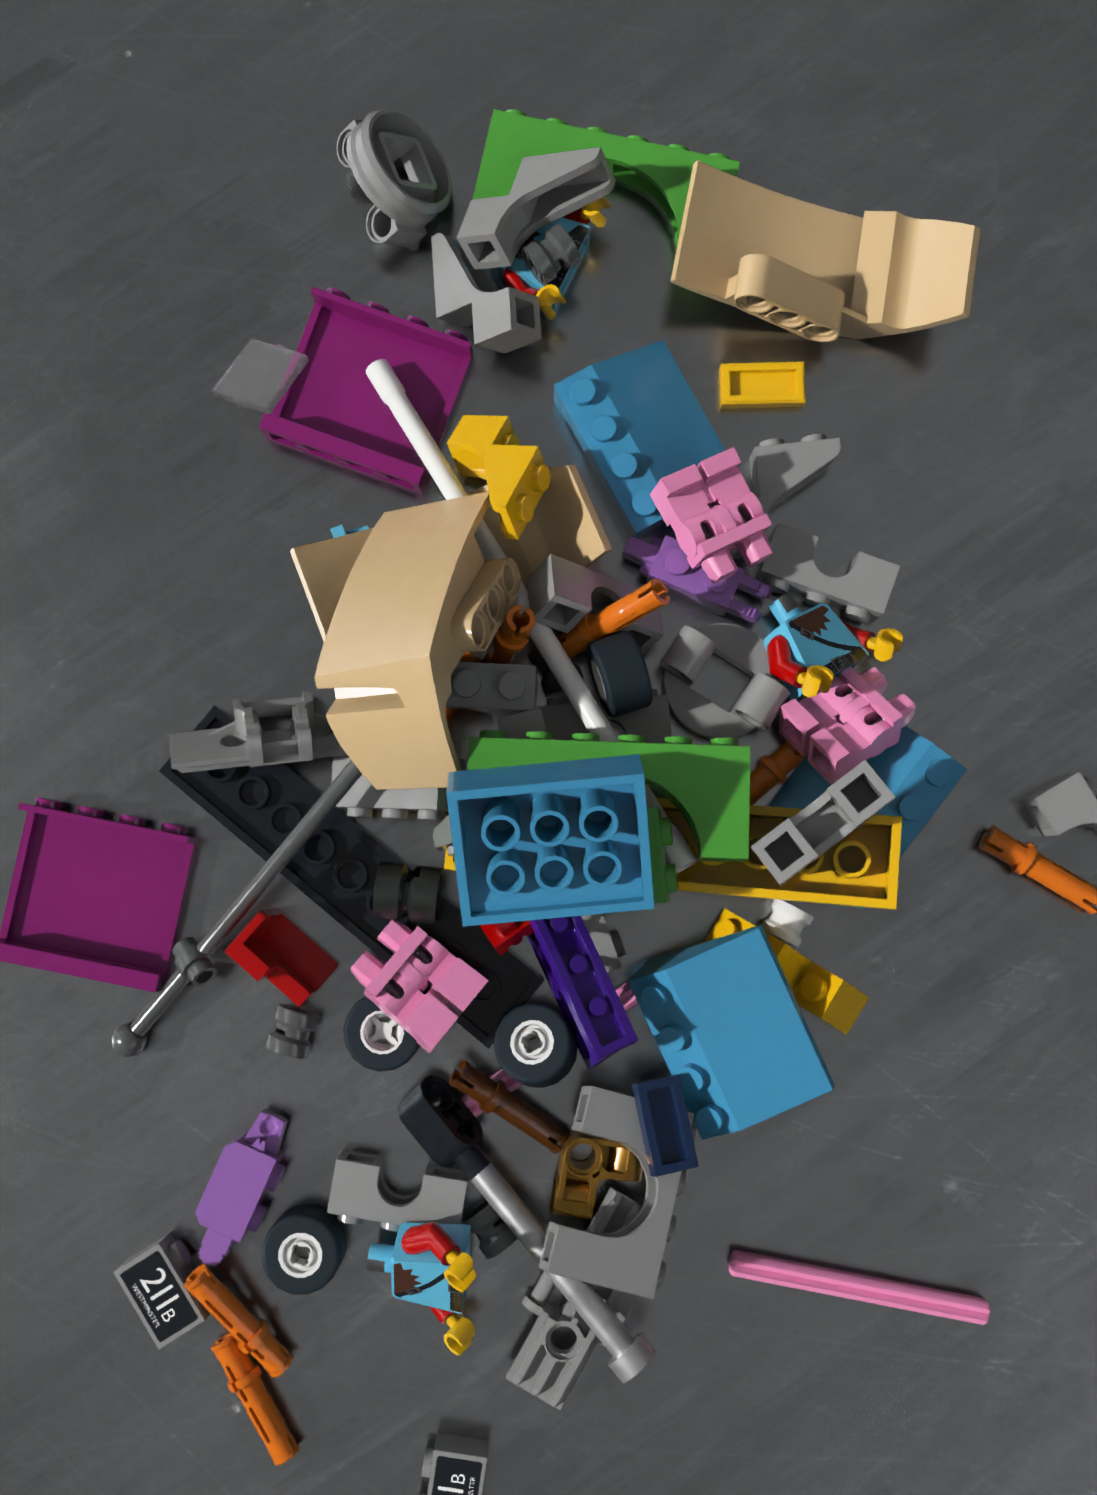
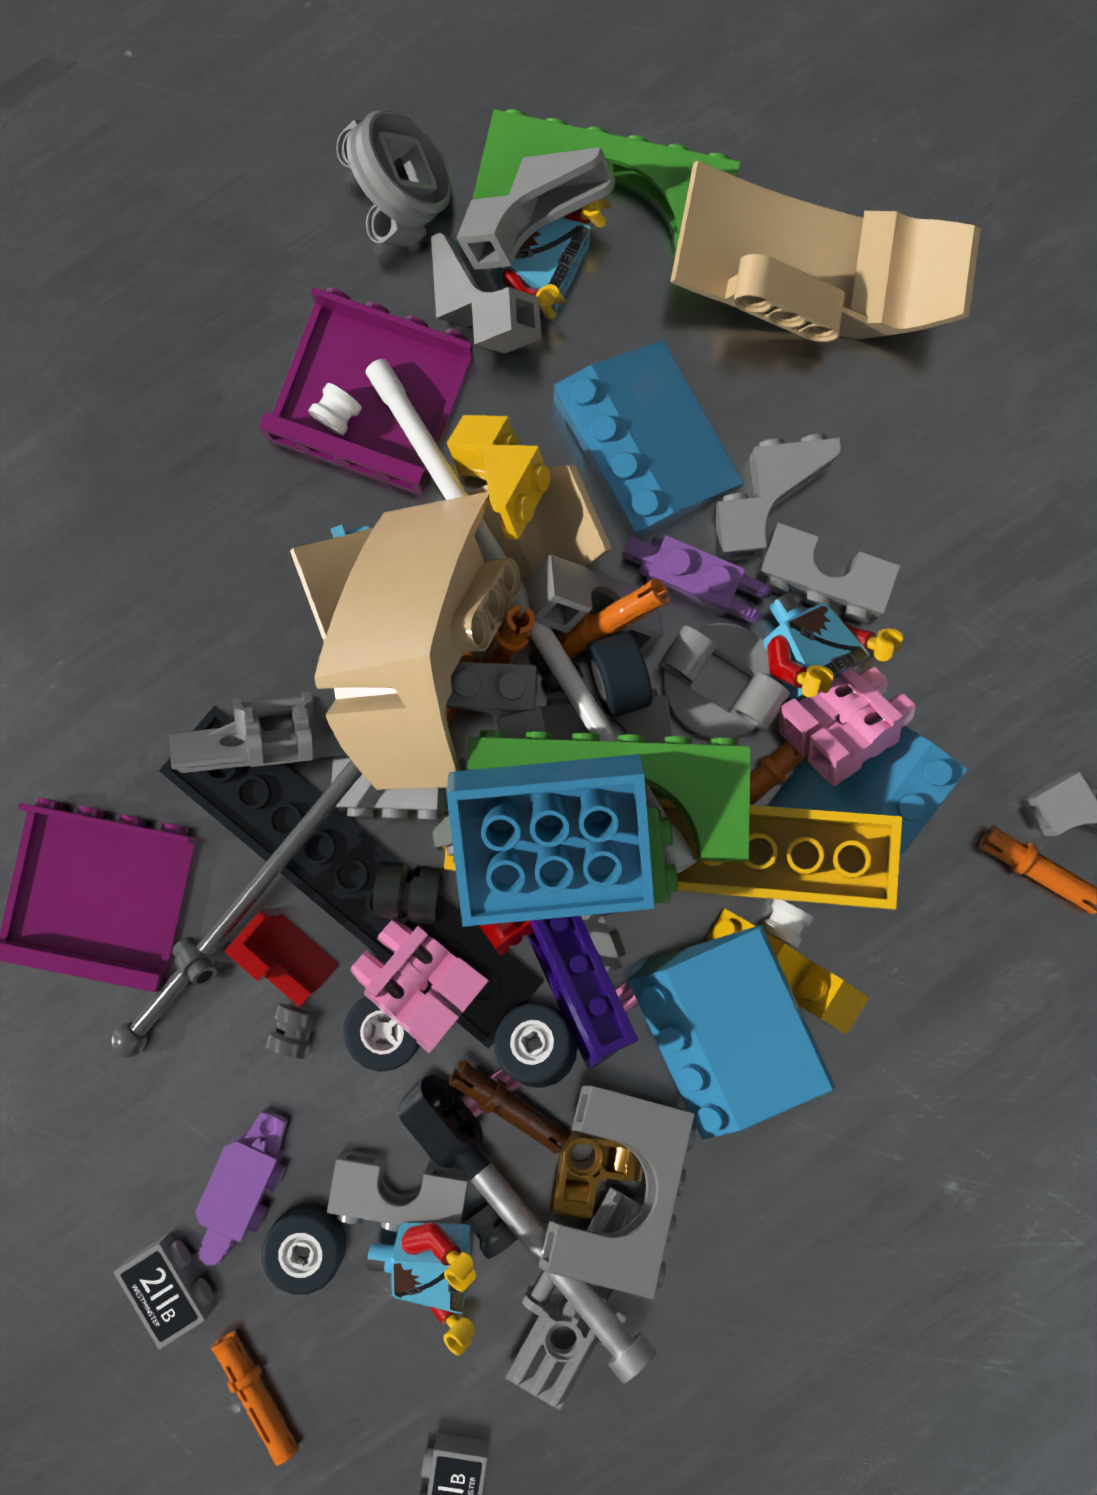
orange pin [183,1264,294,1378] -> none
clear piece [211,338,309,414] -> none
dark grey wheel [521,224,581,286] -> none
dark blue tile [632,1075,699,1177] -> none
bright pink hips [650,447,773,584] -> none
yellow tile [719,362,806,409] -> none
bright pink axle [729,1250,990,1325] -> none
light grey arch [751,760,896,886] -> none
none -> white wheel [308,383,362,436]

